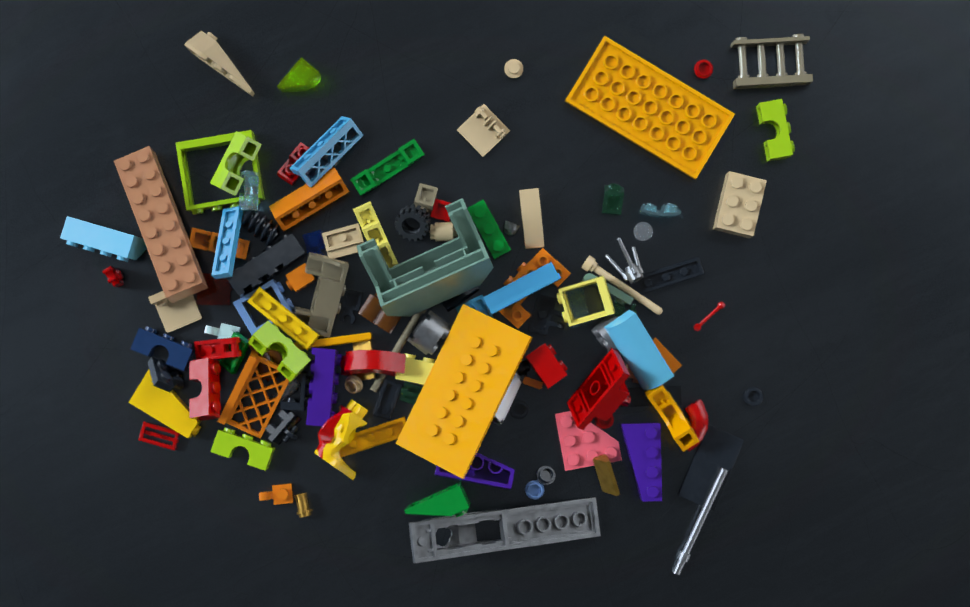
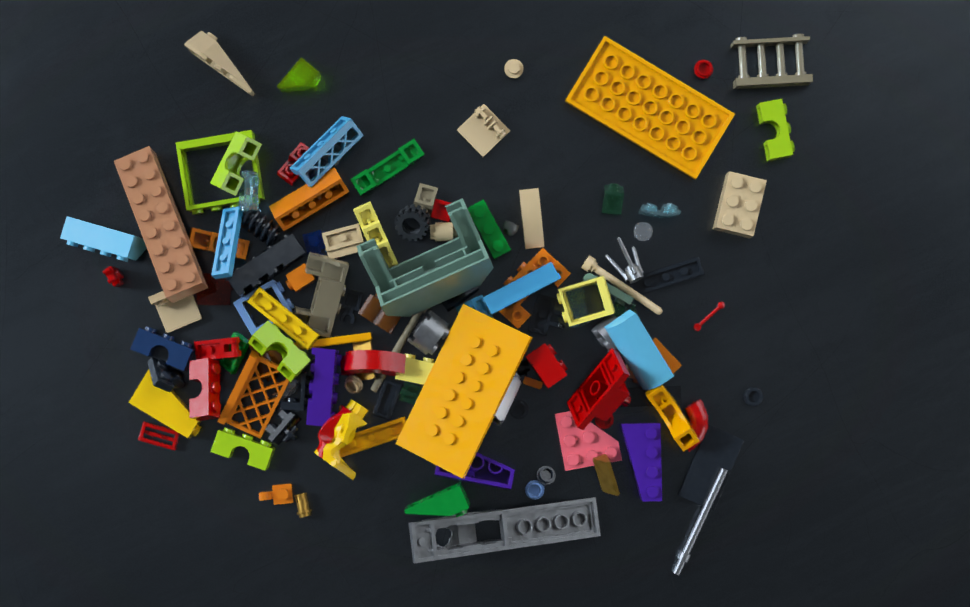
light aqua plate [204,323,241,339] -> none

